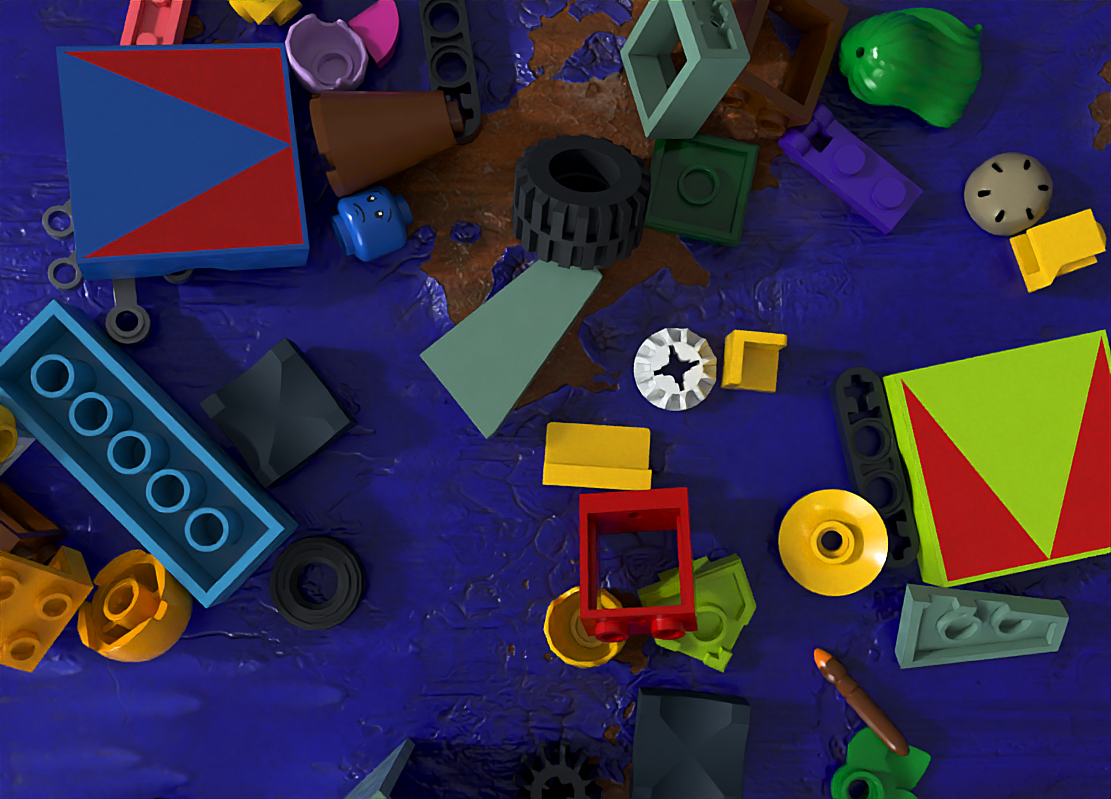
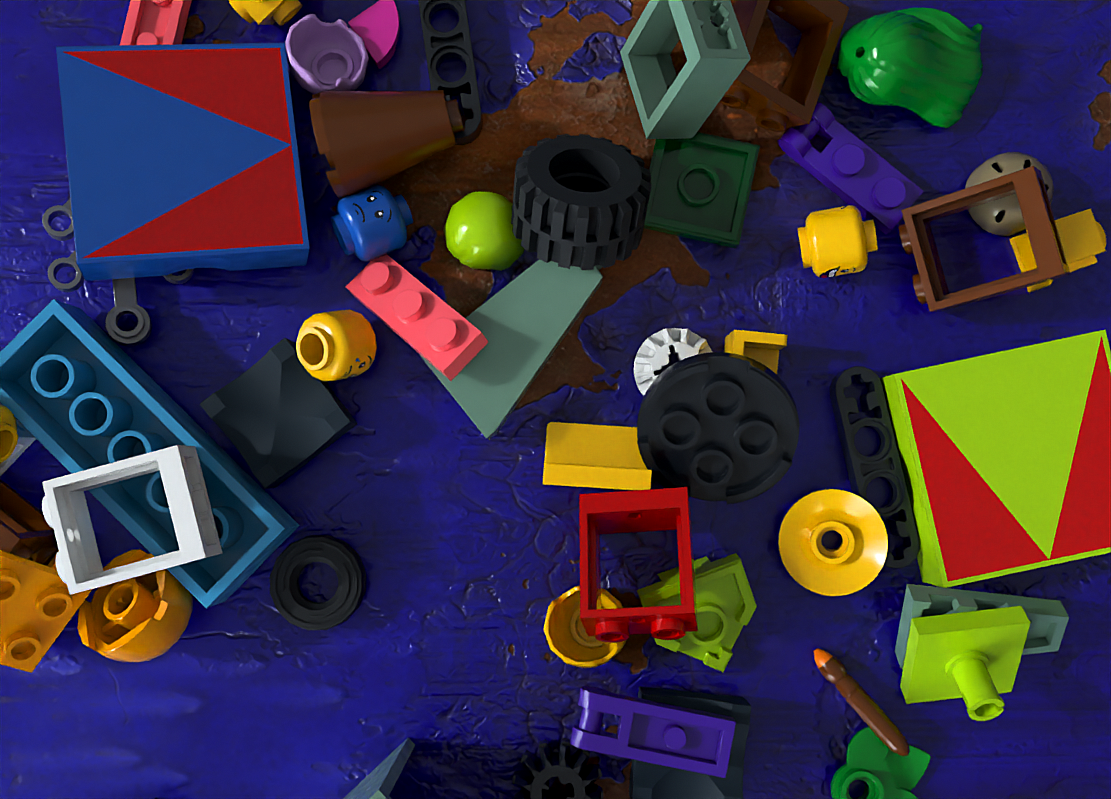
none -> white window [42,445,223,595]
none -> yellow head [296,309,377,381]
none -> coral plate [346,254,488,381]
none -> lime hair [444,191,524,271]
none -> dark purple plate [570,686,736,778]
none -> black tile [637,352,800,505]
none -> yellow head [798,205,878,278]
none -> reddish brown window [899,166,1071,312]
none -> lime tile [900,606,1030,721]

